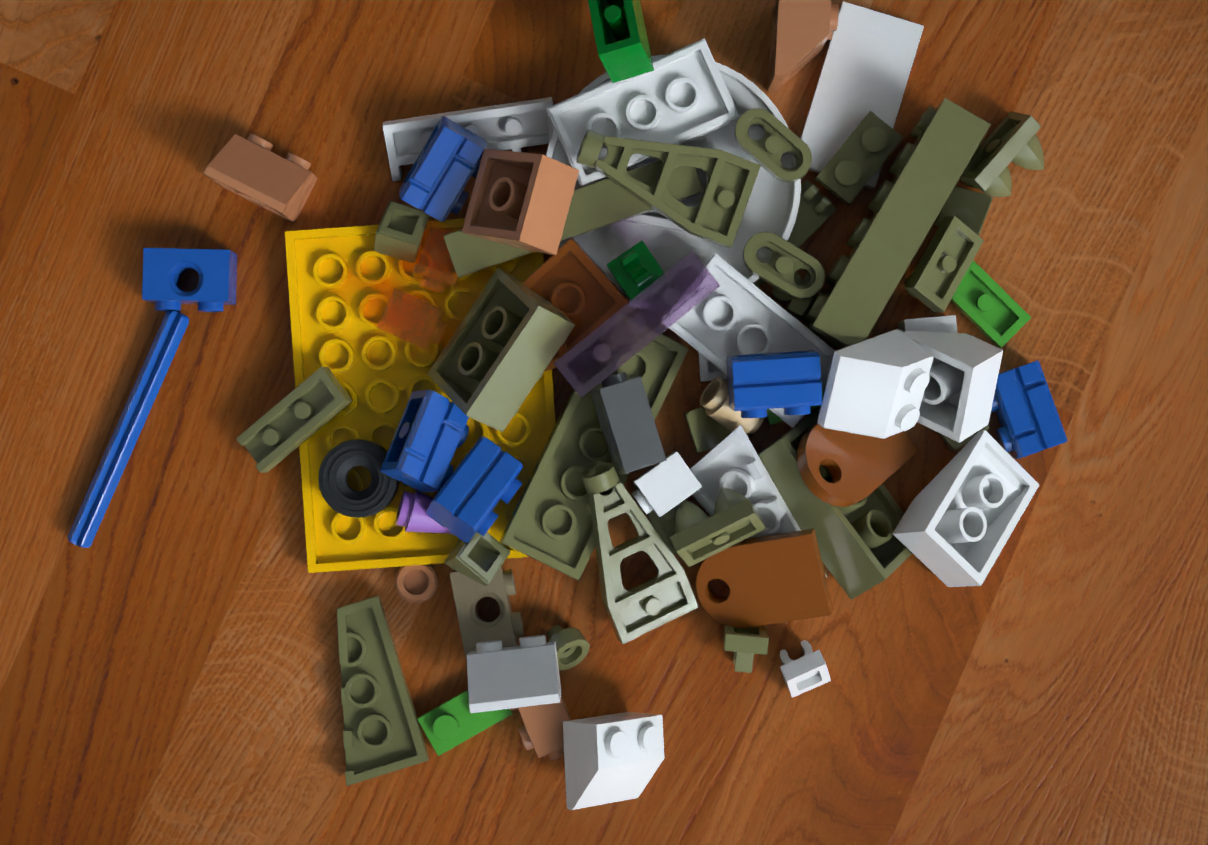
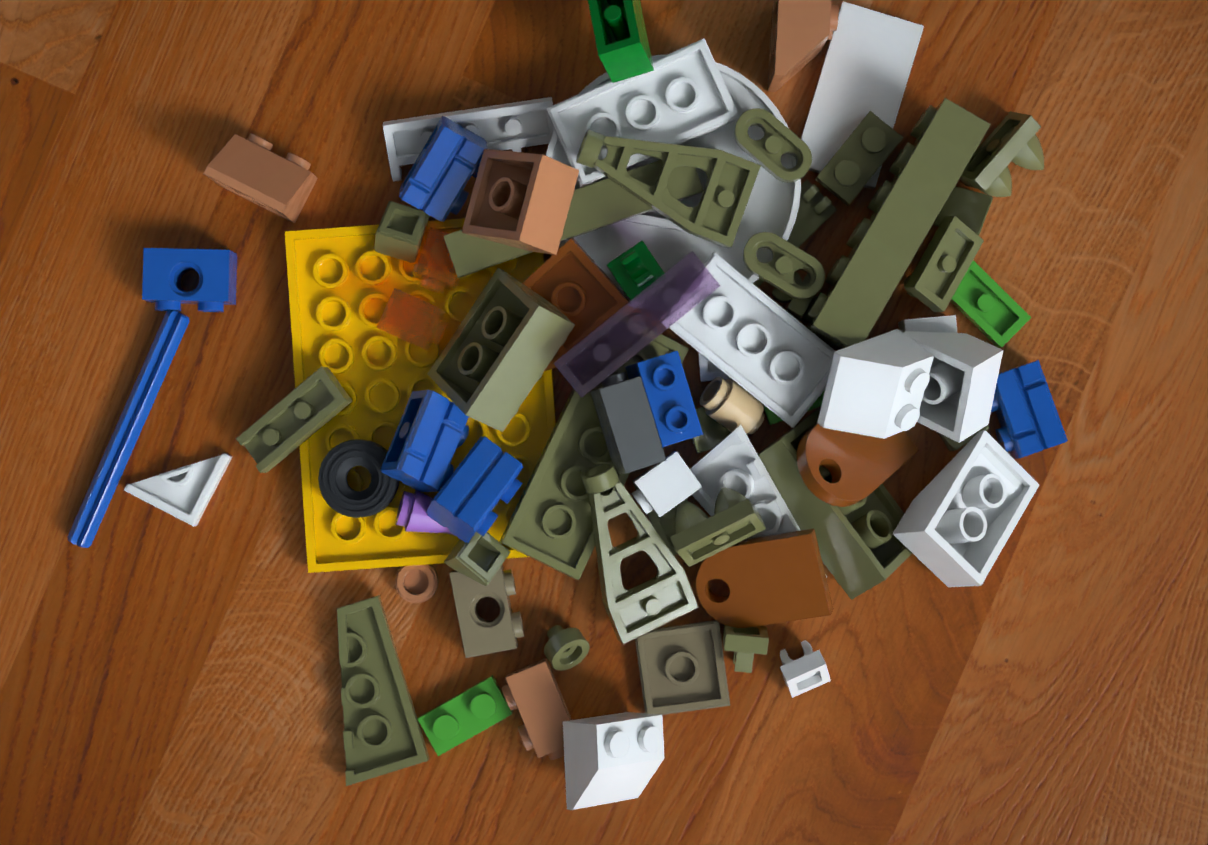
white slope [467,635,562,713] -> none
blue brick [726,350,822,418] -> none
none -> white tile [124,453,233,527]
none -> blue brick [625,351,703,447]
none -> dark tan tile [635,620,730,715]

